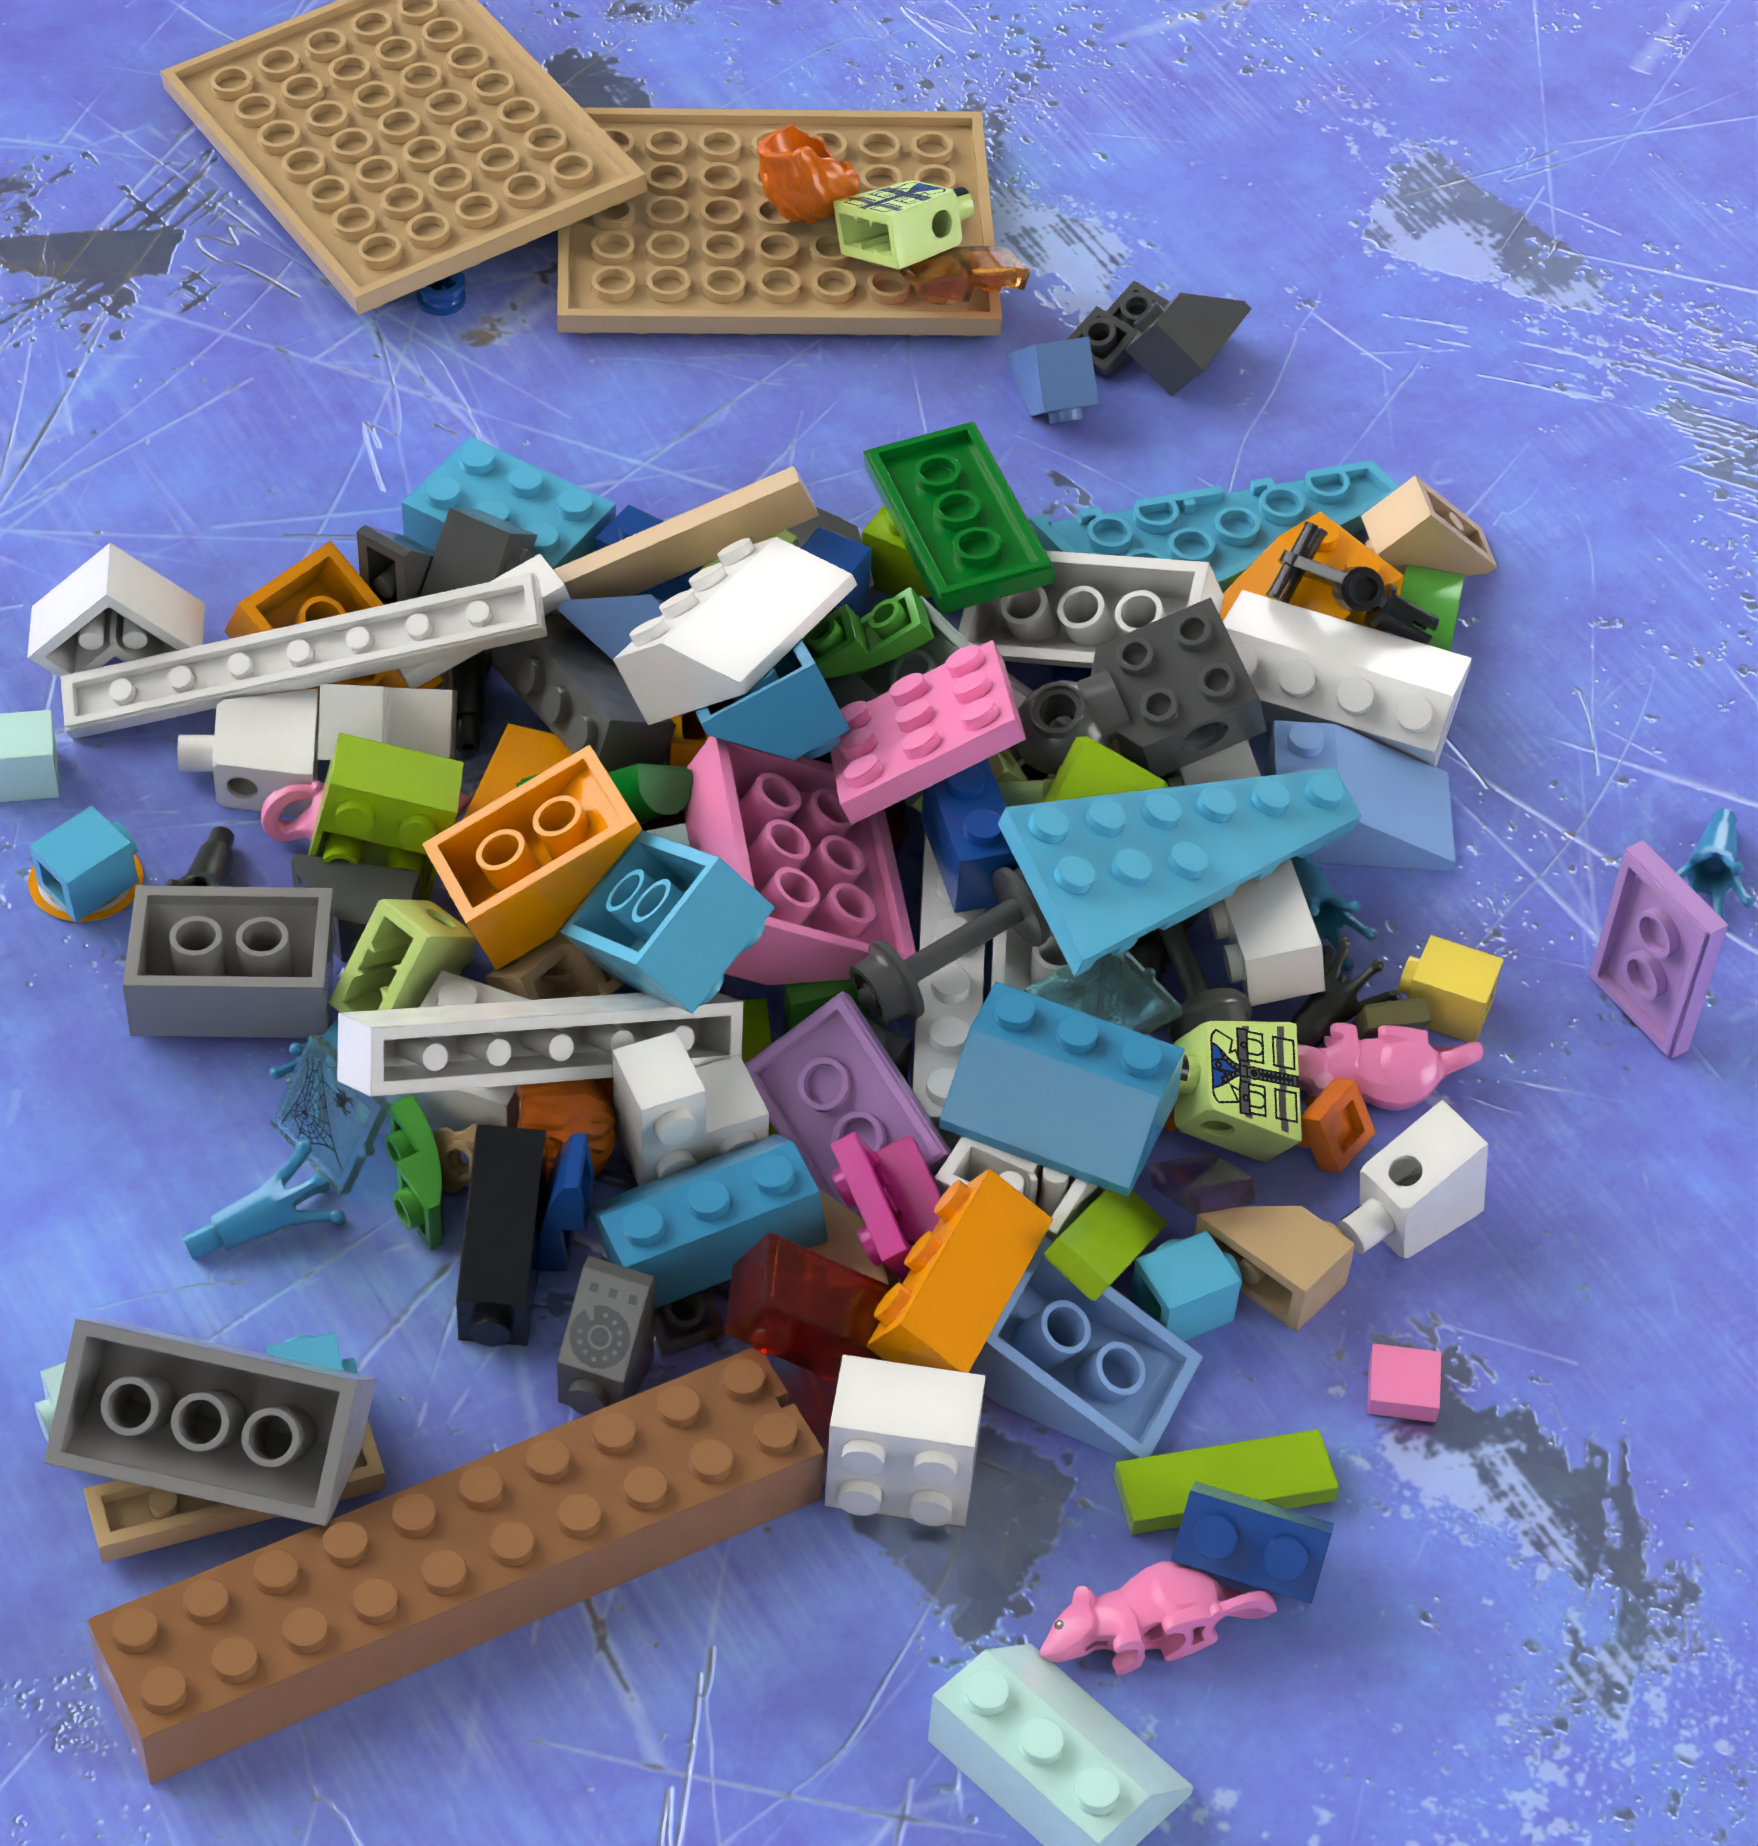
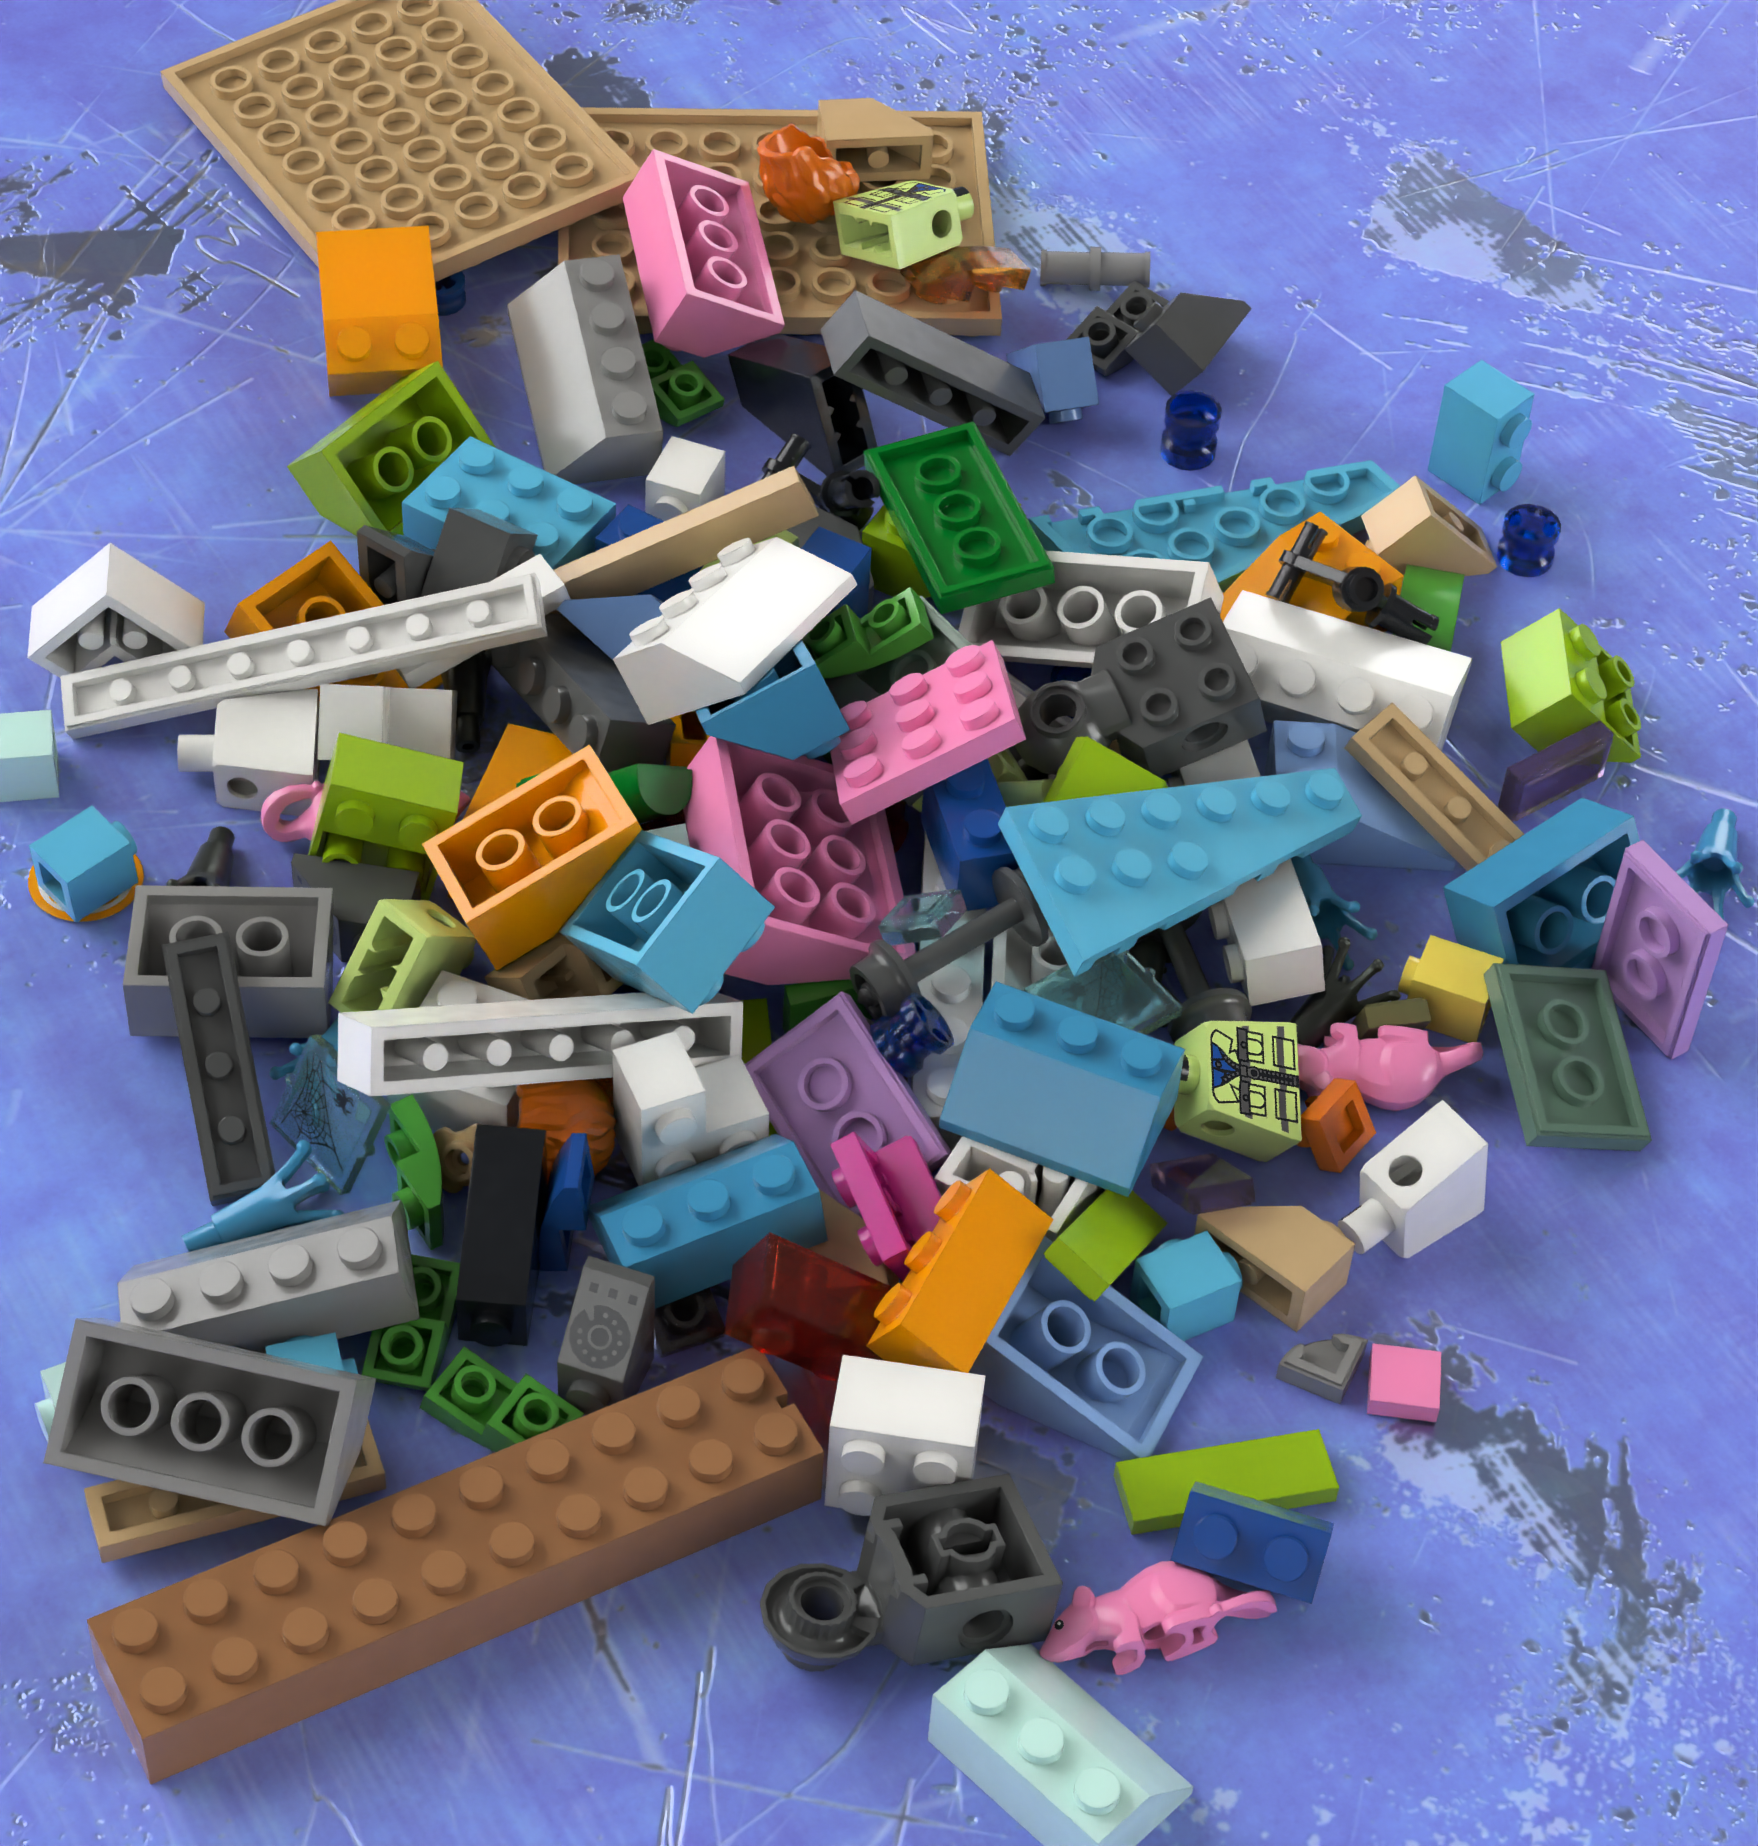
none -> light grey slope [117,1200,420,1354]
none -> dark grey tile [162,932,276,1206]
none -> lime slope [287,361,496,536]
none -> light orange slope [316,226,443,397]
none -> bright green slope [361,1254,460,1391]
none -> bright green slope [420,1346,584,1452]
none -> light grey slope [508,254,663,484]
none -> bright pink slope [623,149,785,358]
none -> bright green slope [642,339,725,427]
none -> white brick [645,436,726,521]
none -> black slope [728,334,878,476]
none -> dark grey brick [760,1473,1063,1672]
none -> black pin [762,433,880,531]
none -> tan slope [817,98,933,182]
none -> dark grey brick [820,290,1045,456]
none -> clear blue wheel [870,992,954,1078]
none -> clear light blue tile [878,888,967,946]
none -> light grey pin [1040,246,1150,291]
none -> clear blue wheel [1160,390,1222,471]
none -> light grey tile [1276,1334,1368,1404]
none -> tan plate [1345,702,1524,871]
none -> medium azure brick [1428,360,1535,505]
none -> dark azure slope [1443,798,1640,969]
none -> sand green tile [1483,963,1652,1151]
none -> clear blue wheel [1496,504,1561,577]
none -> clear purple tile [1498,721,1614,822]
none -> lime slope [1500,608,1641,763]

